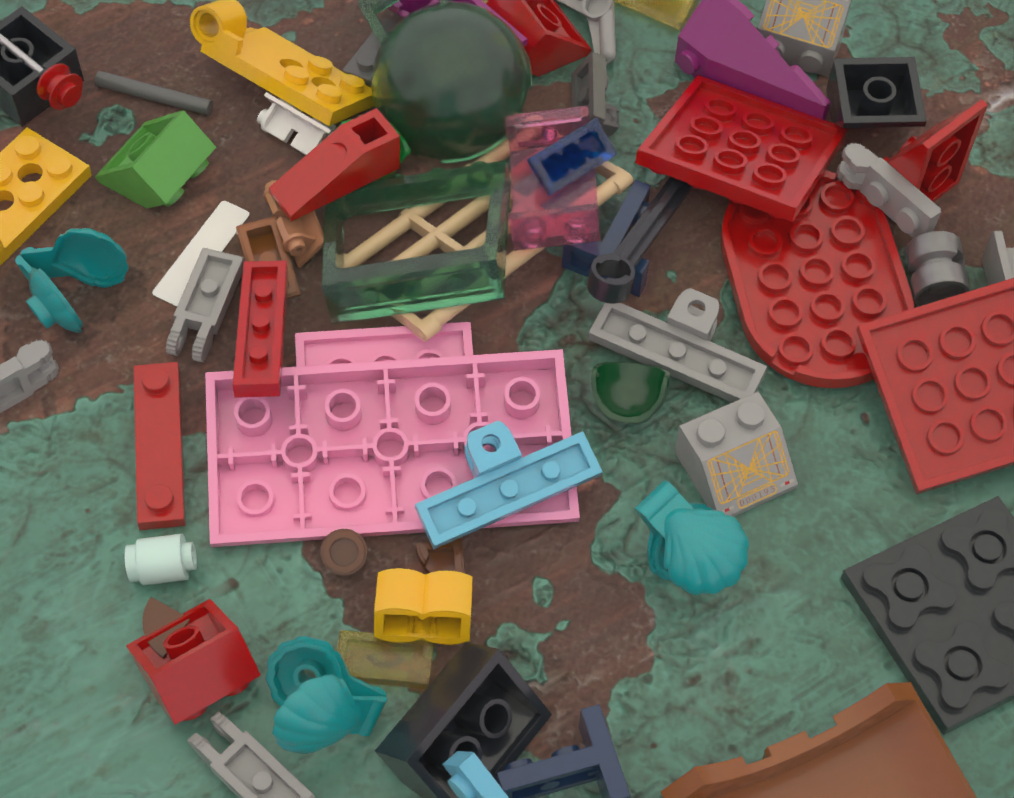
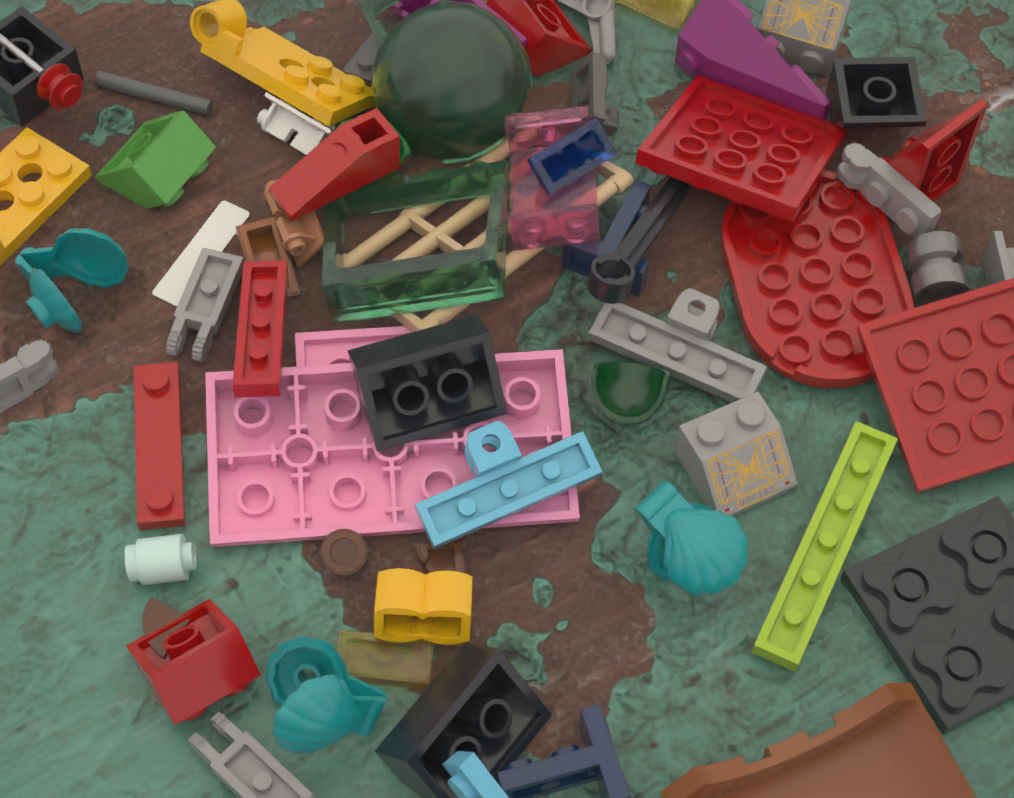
none -> black slope [347,314,508,451]
none -> lime plate [752,421,898,672]

